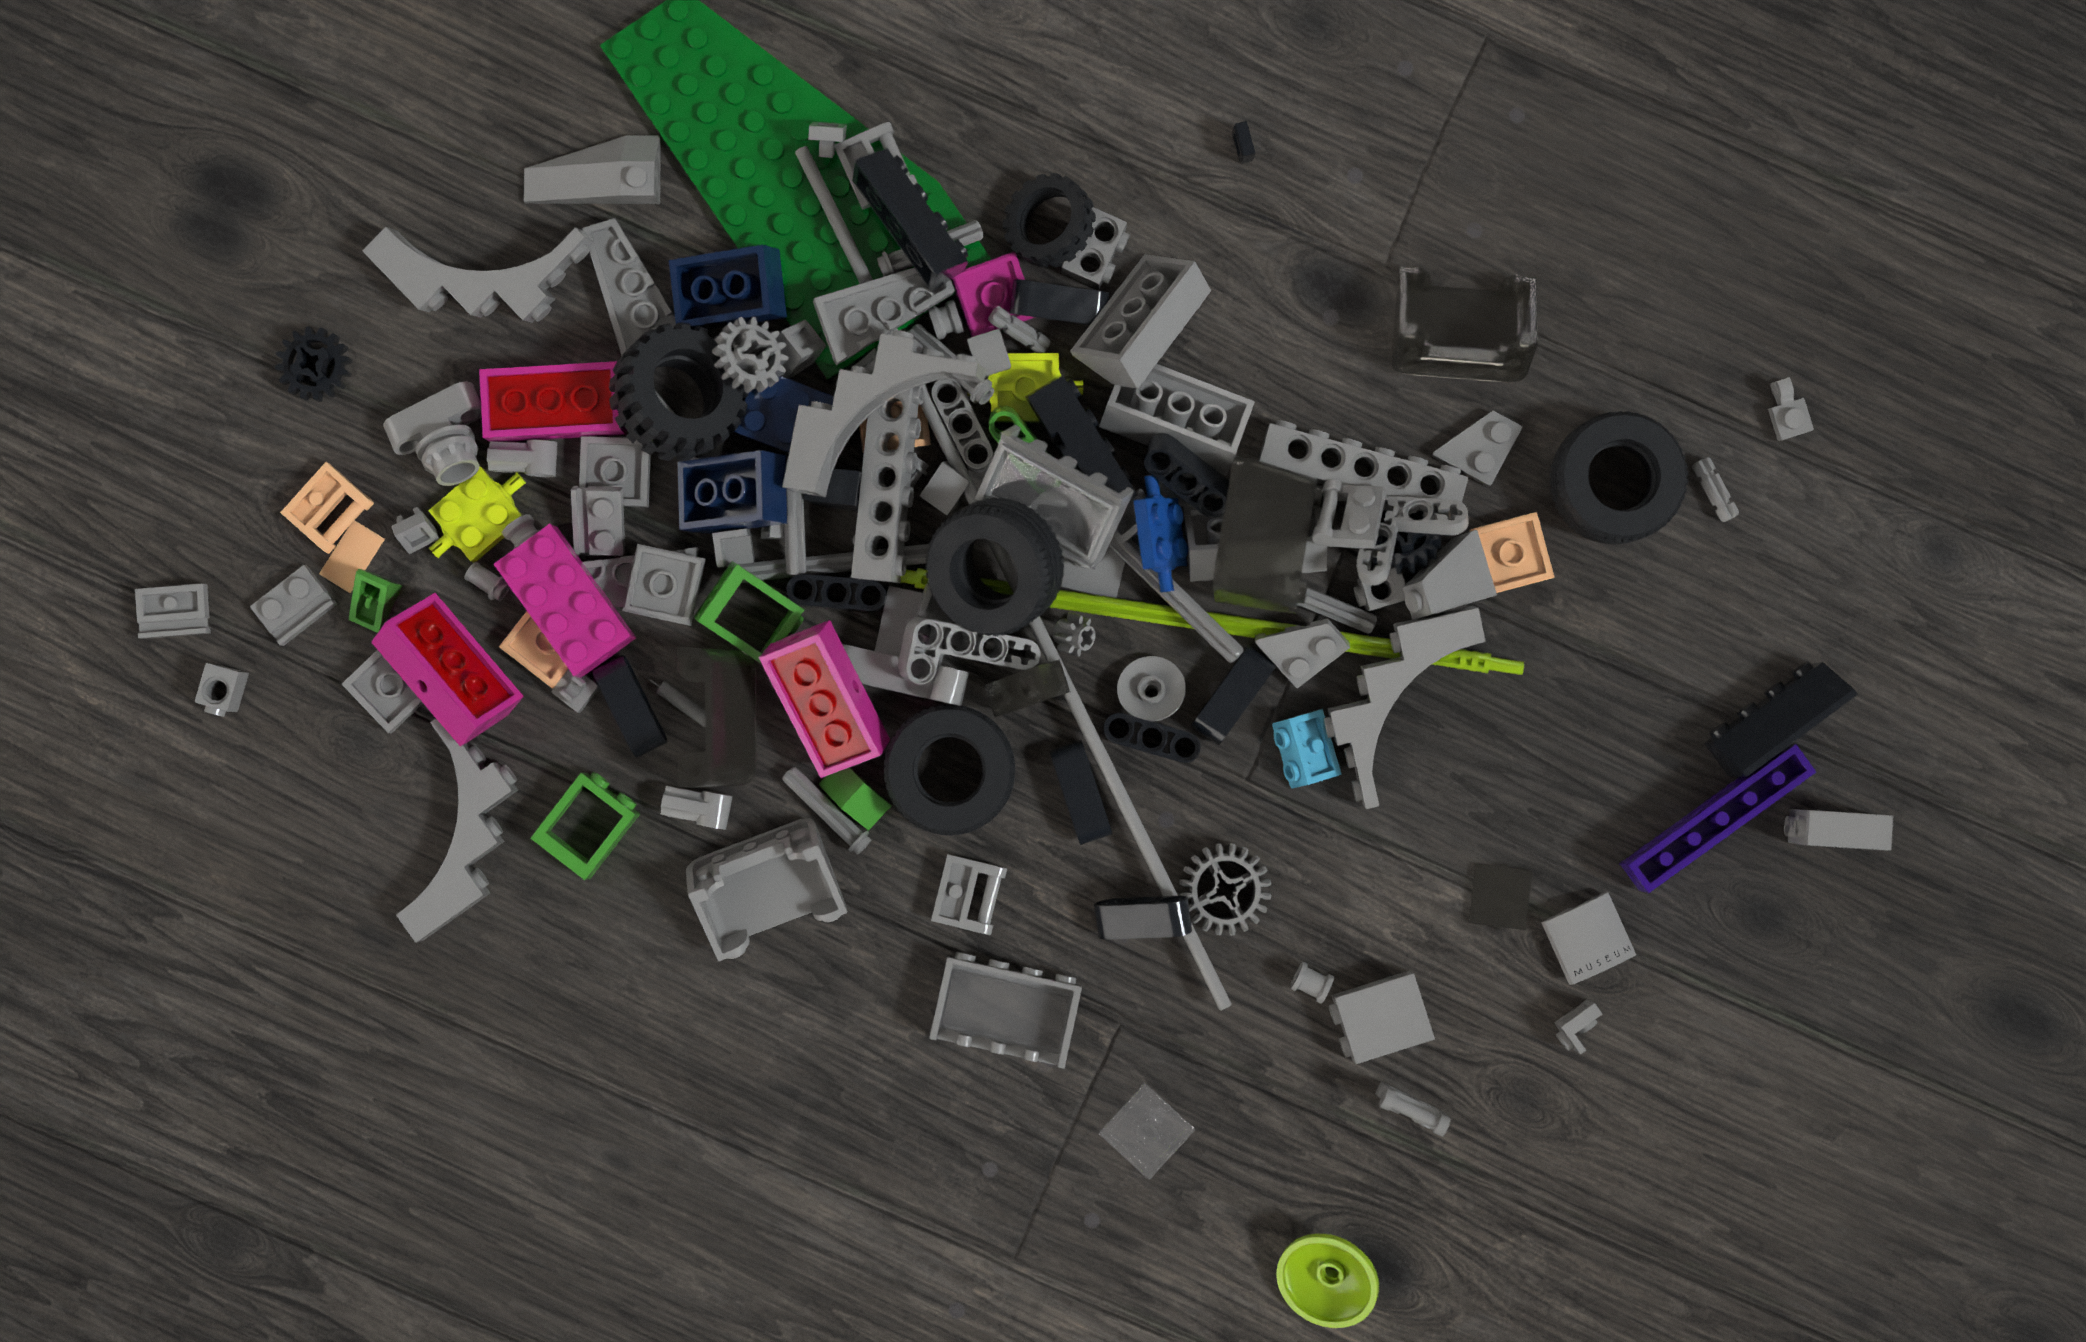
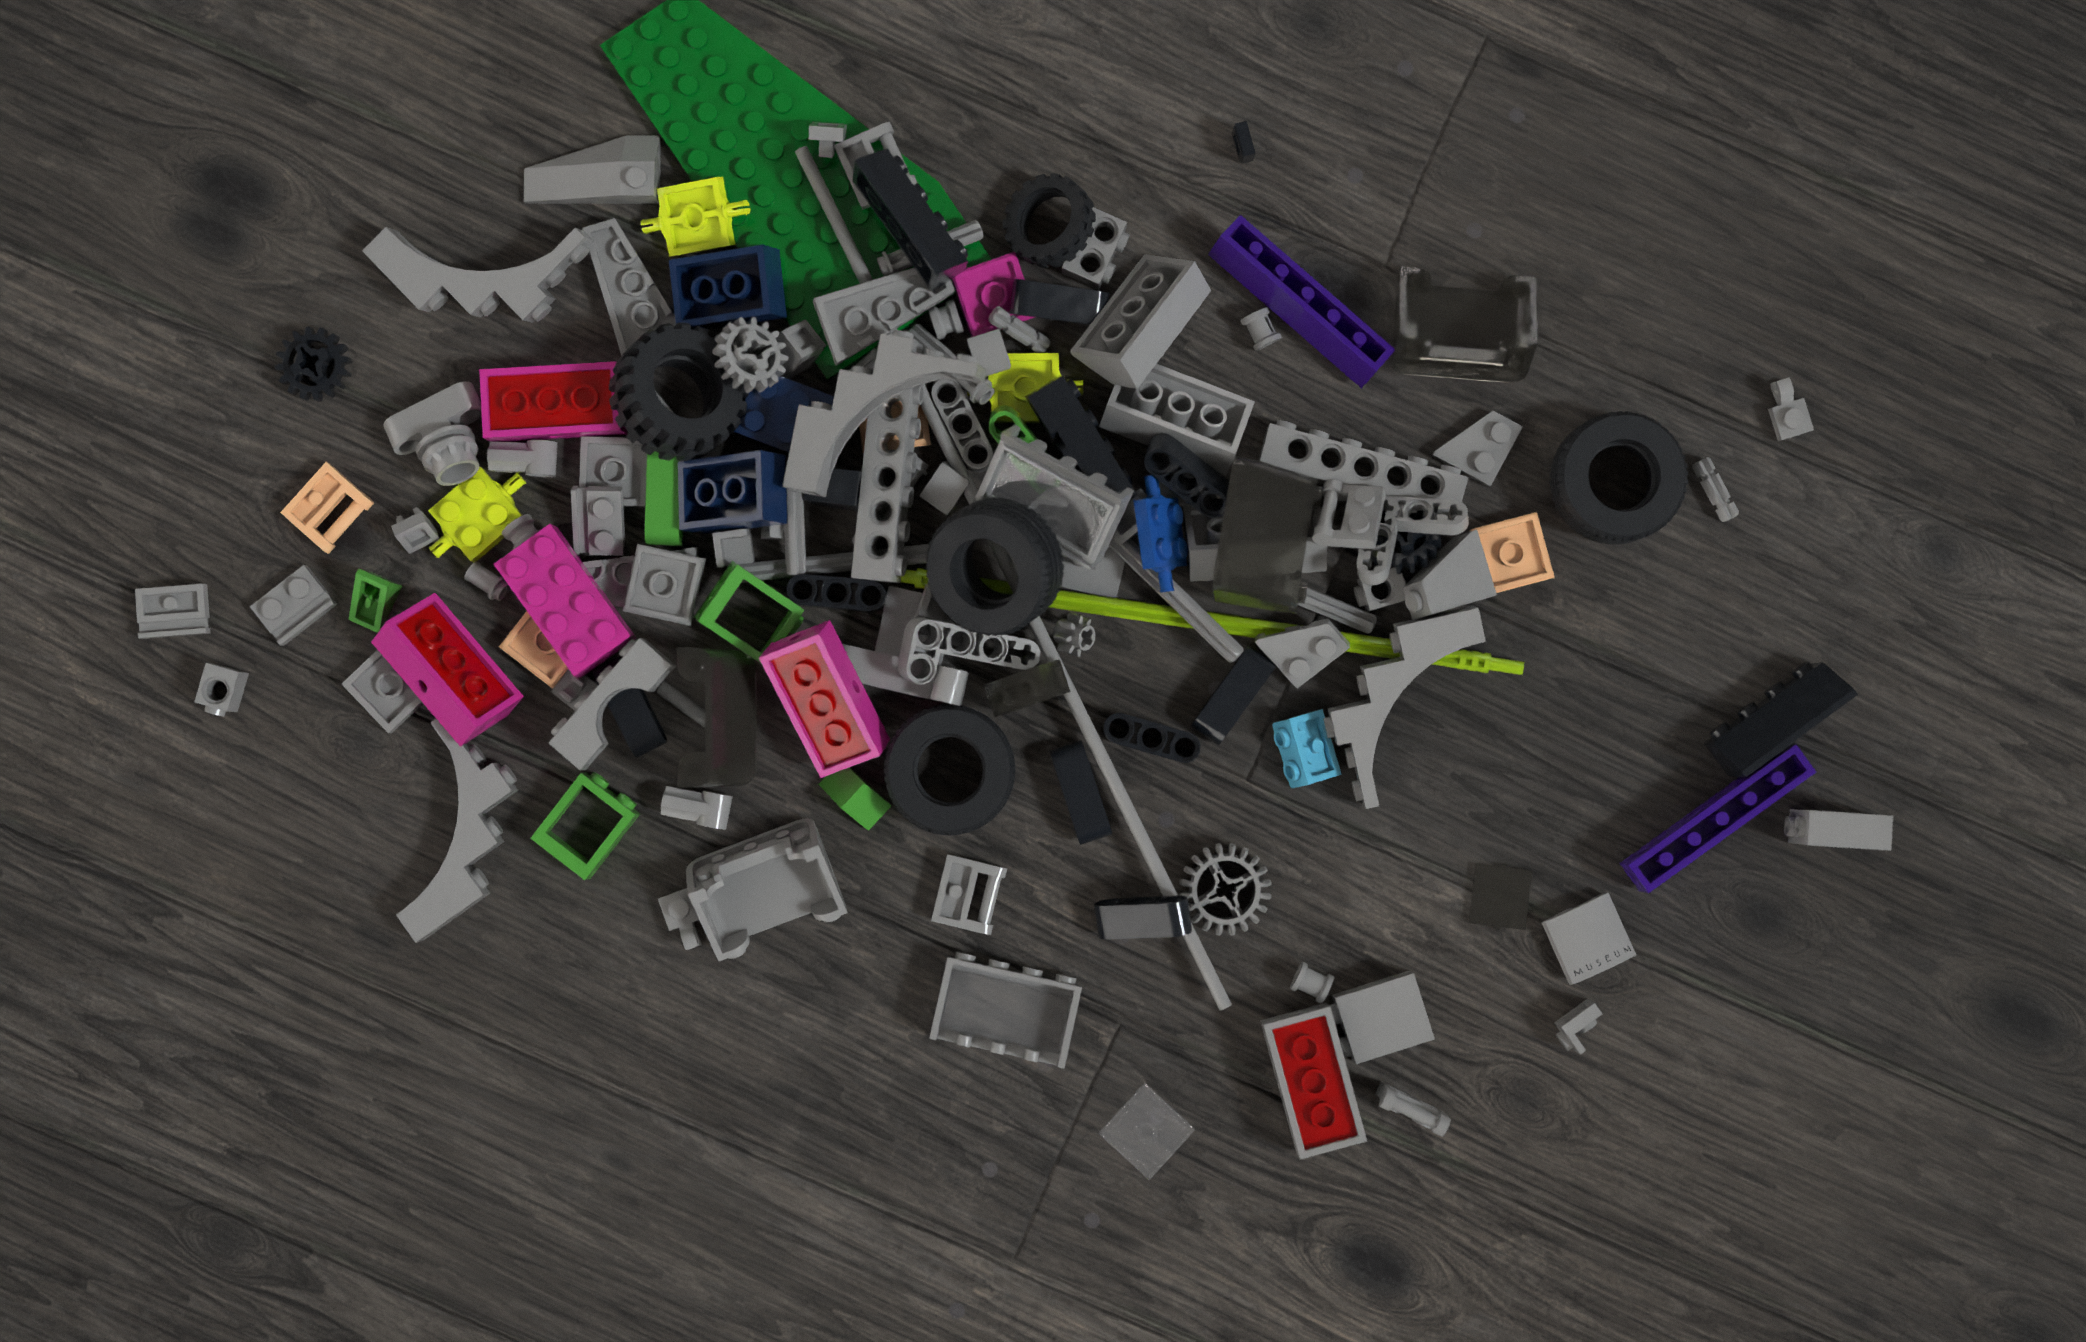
light nougat sticker [319,520,385,594] -> none
light grey axle [782,767,872,855] -> none
light grey dish [1117,656,1186,722] -> none
lime dish [1276,1234,1379,1328] -> none
none -> light grey arch [549,638,676,770]
none -> neon yellow plate [641,177,750,257]
none -> bright green beam [645,451,683,546]
none -> light grey plate [658,888,702,950]
none -> dark purple brick [1208,215,1395,389]
none -> light grey bush [1240,307,1282,351]
none -> red brick [1260,1003,1367,1159]

